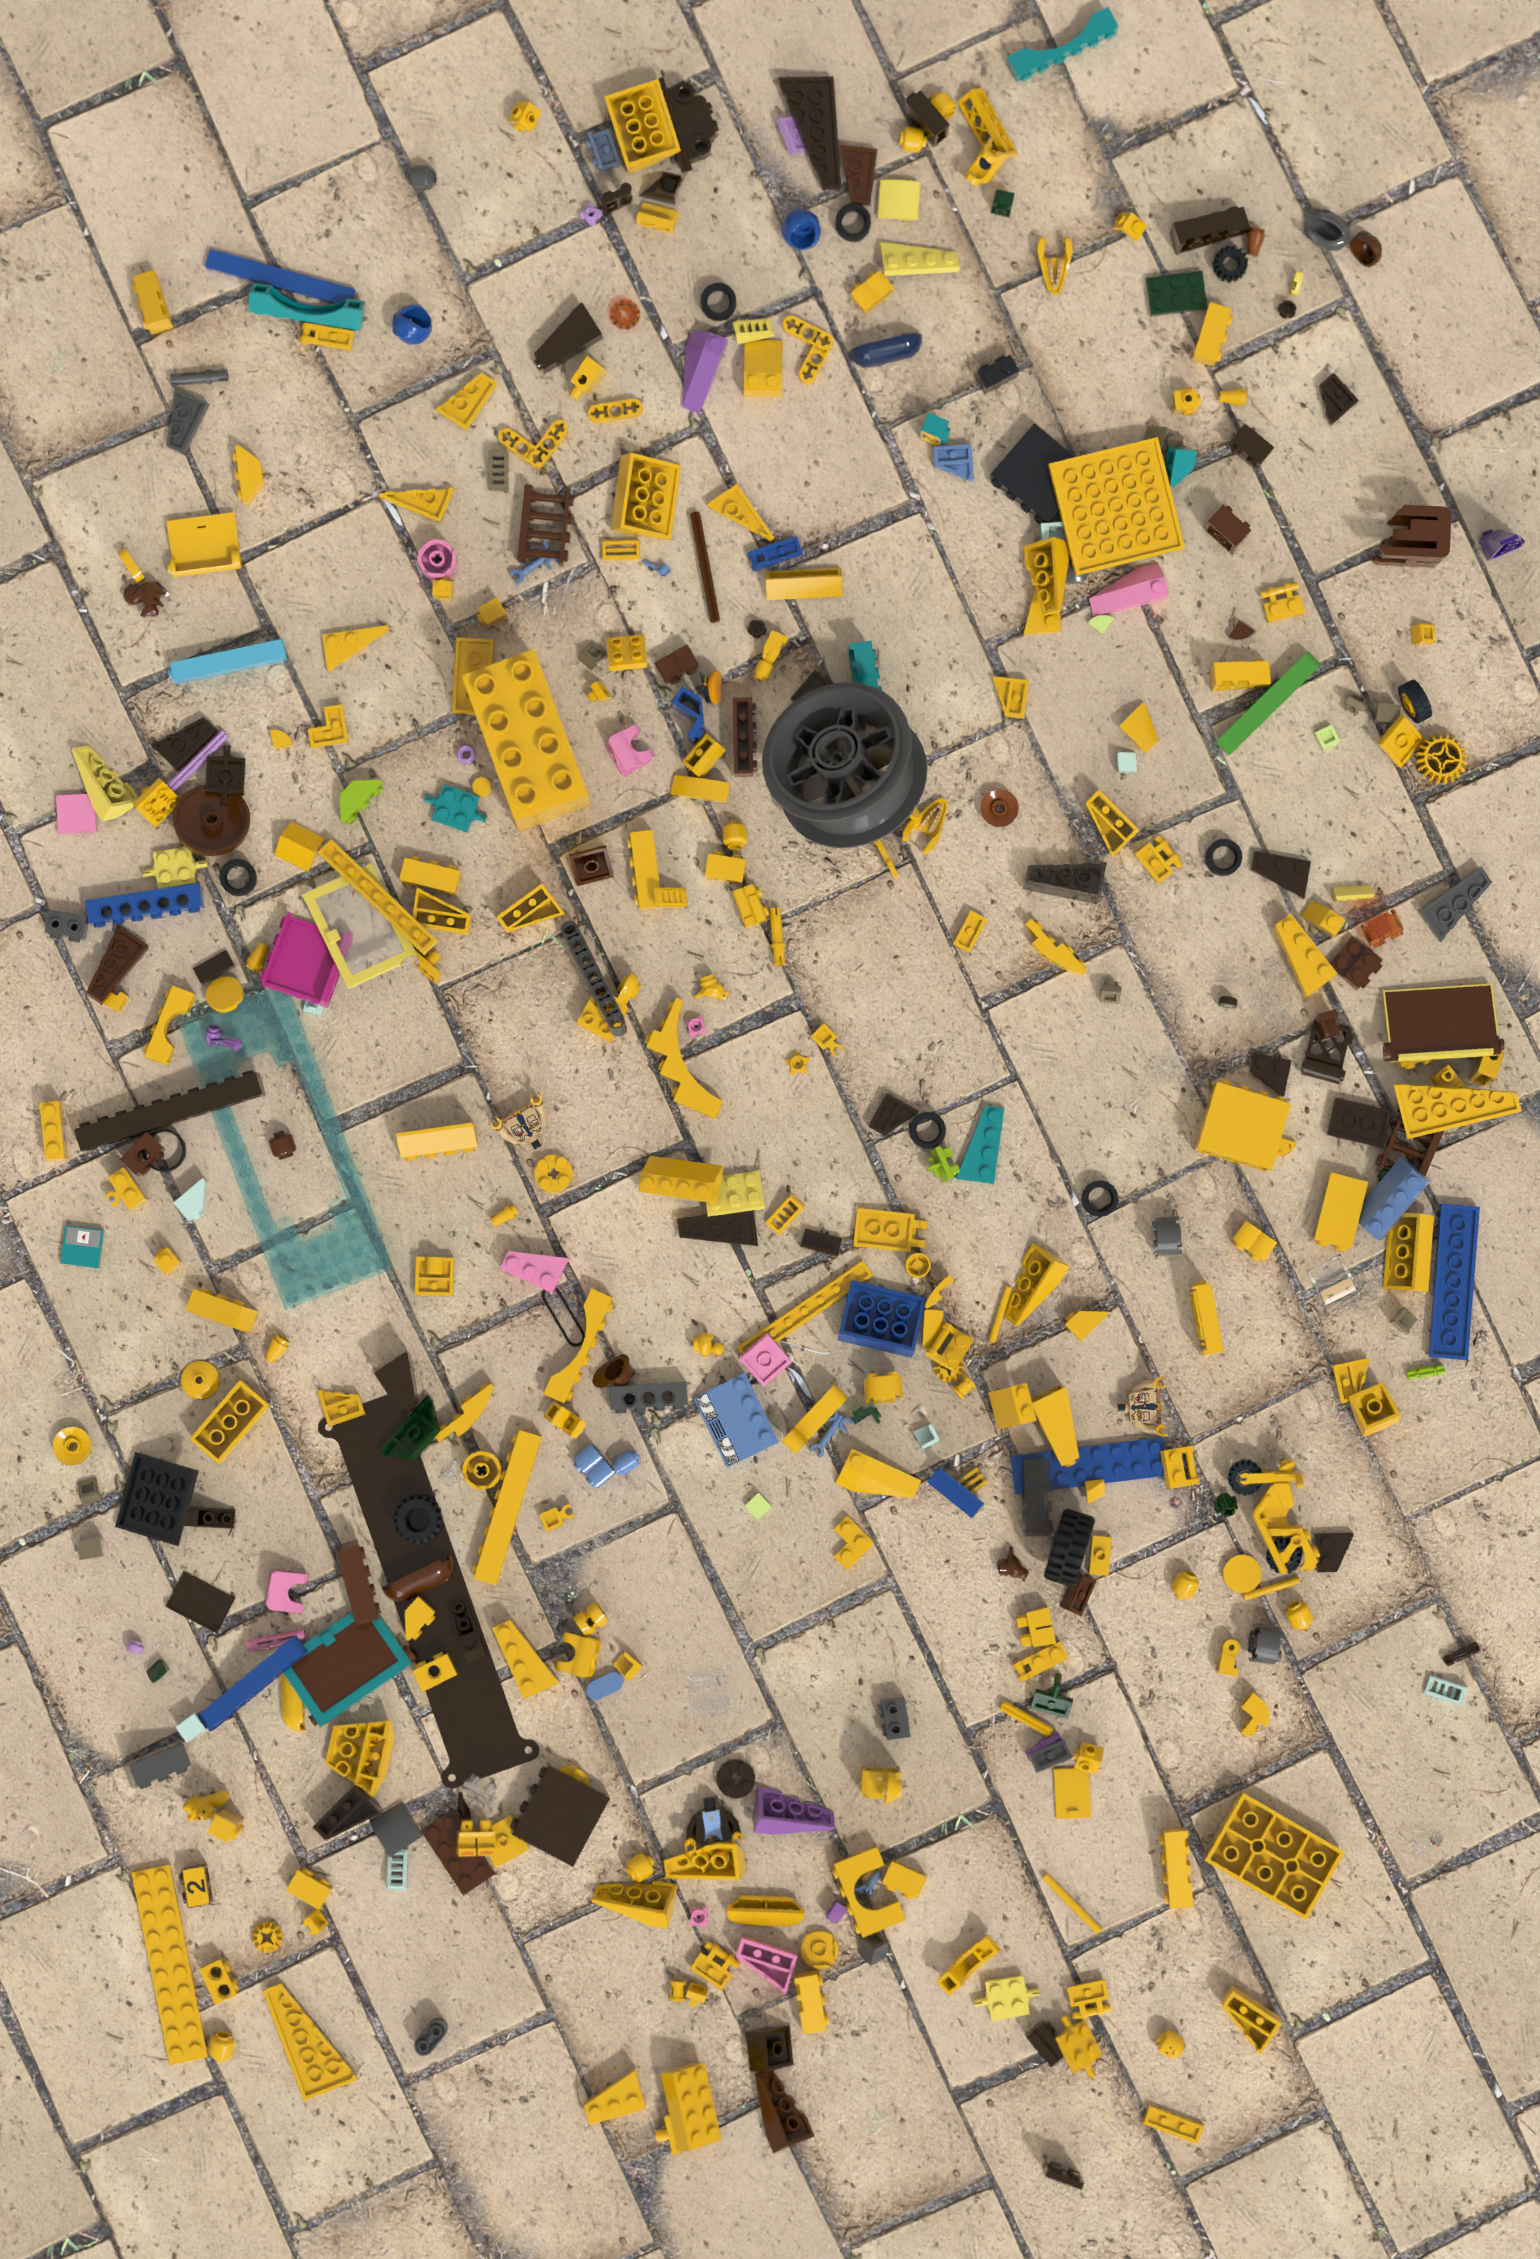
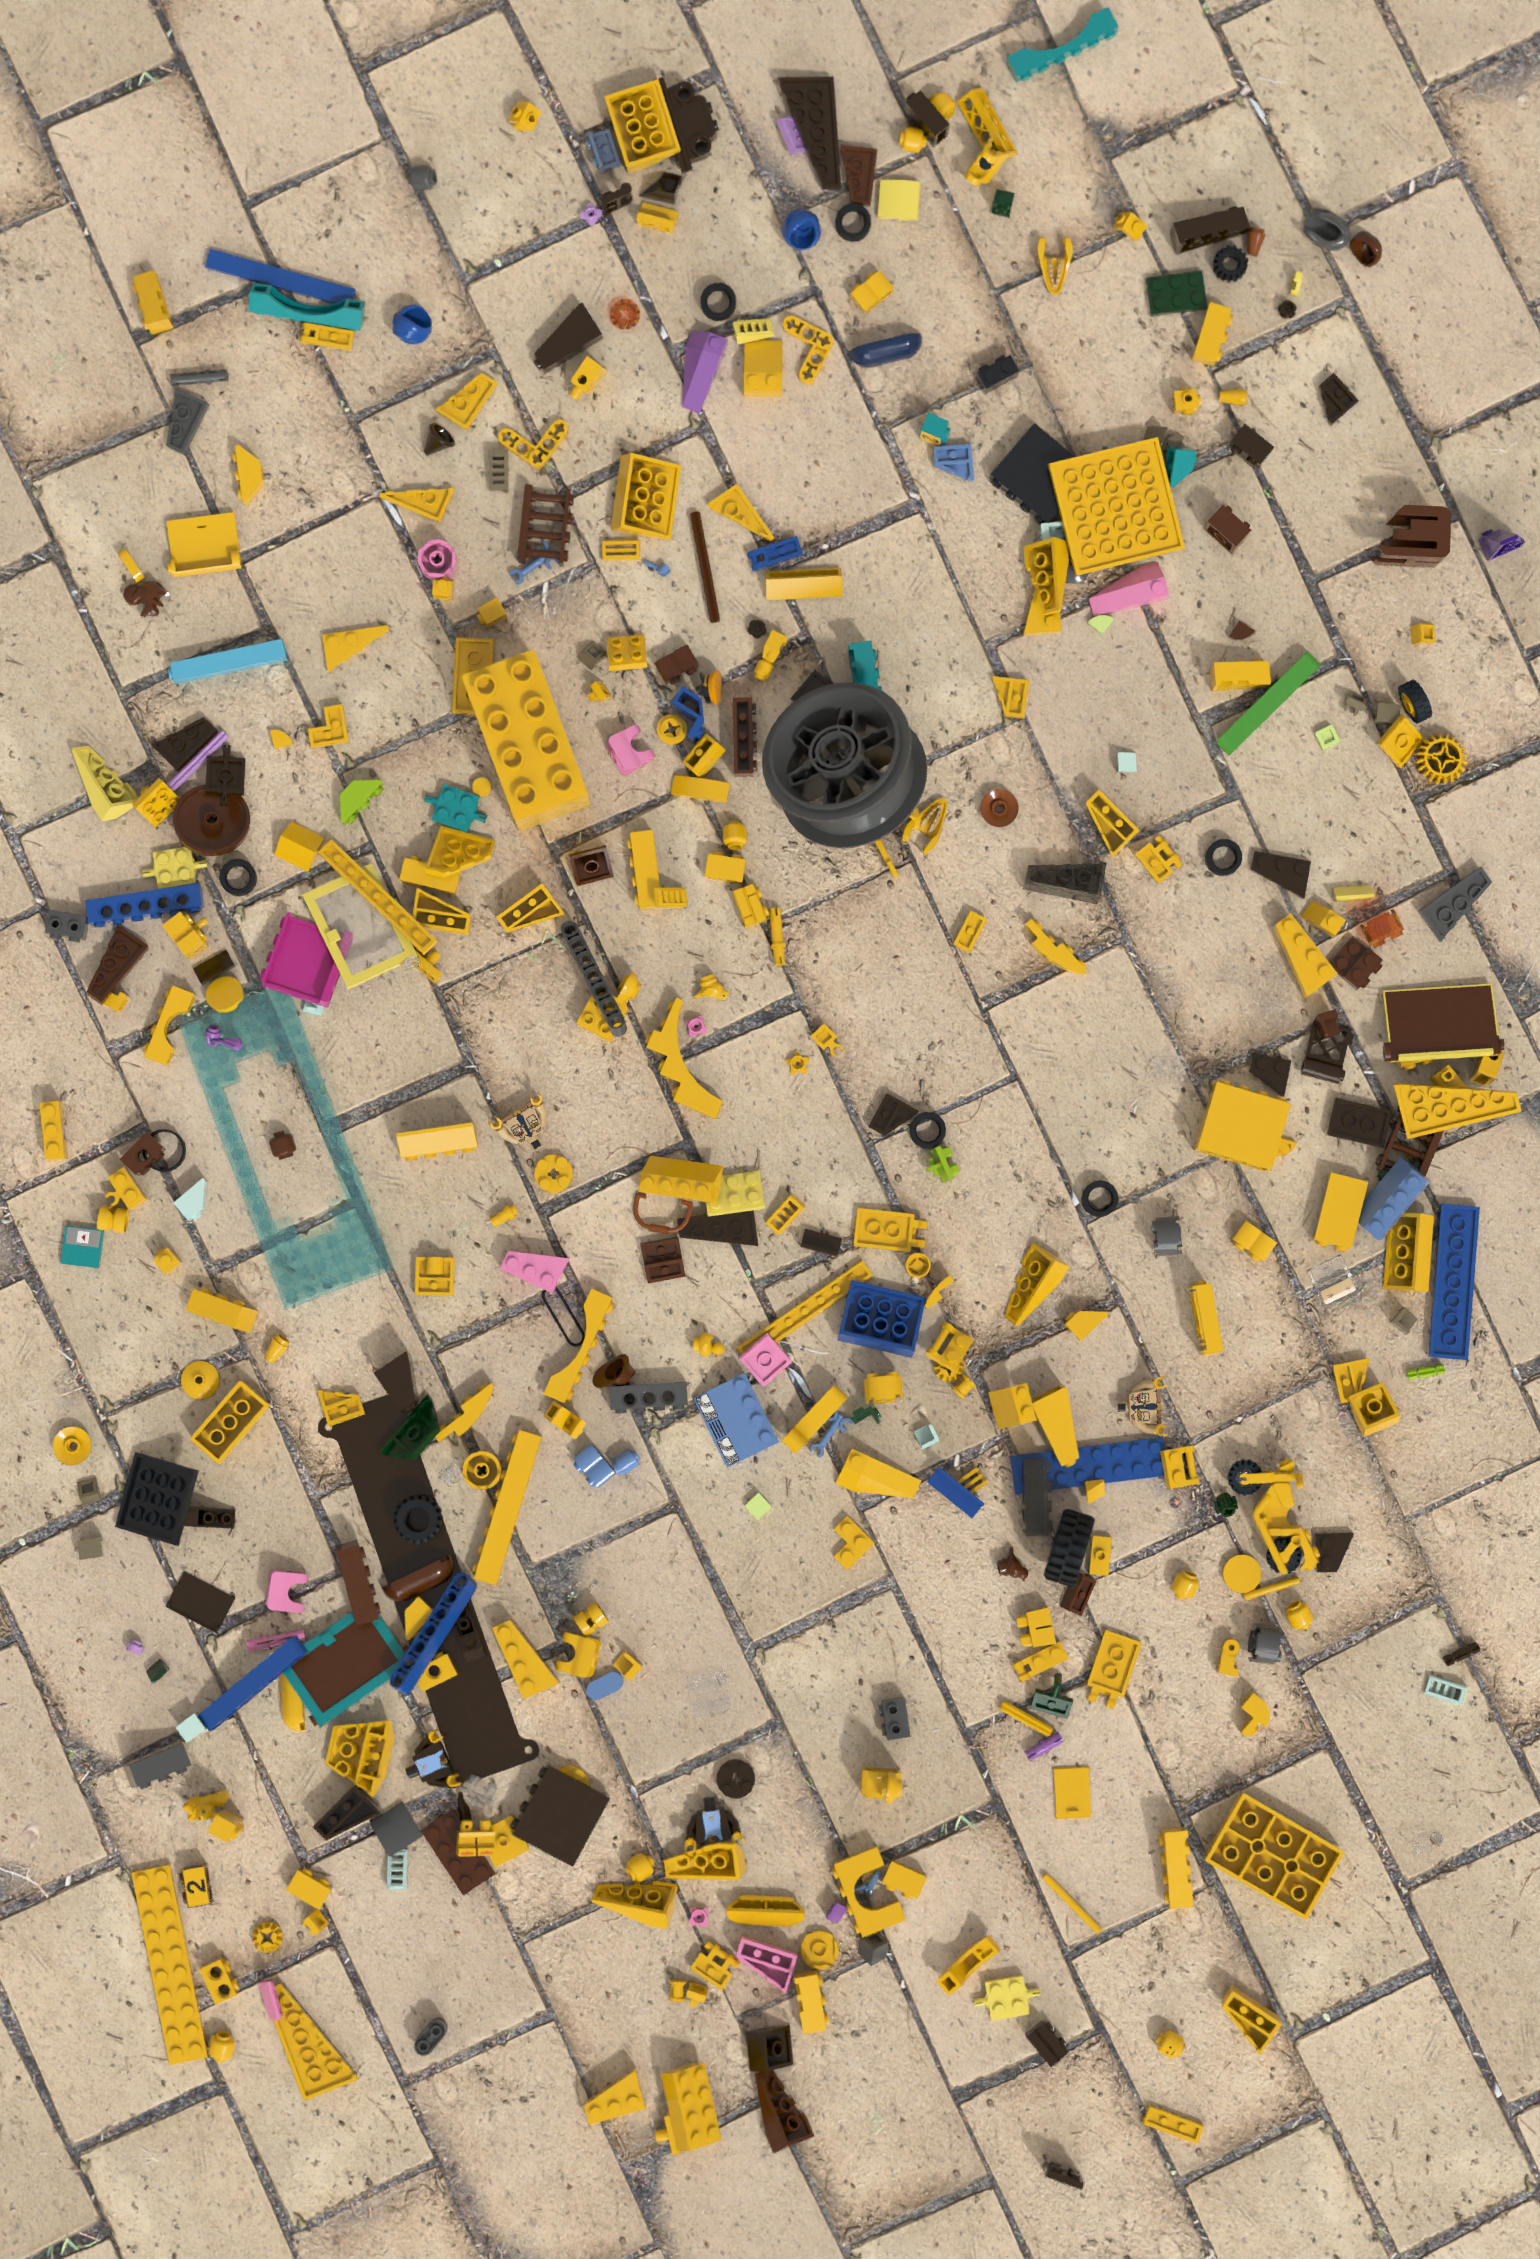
bright pink tile [56,794,97,834] -> none
dark brown brick [74,1070,266,1152] -> none
yellow cone [246,942,269,972] -> none
lavender plate [457,745,476,764] -> none
yellow plate [539,1504,575,1532] -> none
yellow beam [588,399,643,424] -> none
medium lavender wedge [753,1787,835,1835] -> none
light yellow wing [879,242,960,276] -> none
yellow slope [922,1309,943,1349] -> none
teal wing [956,1106,1004,1184] -> none
yellow bar [988,1286,1012,1343] -> none
dark grey tile [1028,1740,1072,1774] -> none
yellow plate [1055,2015,1102,2079] -> none
yellow plate [1067,1979,1112,2020] -> none
yellow brick [1072,1742,1104,1774] -> none
dark tan tile [1100,981,1121,1004] -> none
yellow slope [1119,702,1159,754] -> none
dark brown tile [1218,996,1238,1008] -> none
yellow plate [1260,582,1305,623] -> none
none -> yellow wheel [97,1205,129,1234]
none -> yellow brick [162,912,209,960]
none -> bright pink slope [259,1979,283,2020]
none -> blue beam [390,1572,477,1695]
none -> torso [405,1728,461,1788]
none -> dark brown hat [424,423,455,455]
none -> yellow plate [425,826,496,878]
none -> dark orange piece [633,1193,693,1234]
none -> reddish brown slope [640,1236,686,1284]
none -> yellow gear [657,714,687,745]
none -> yellow tile [1086,1630,1142,1709]

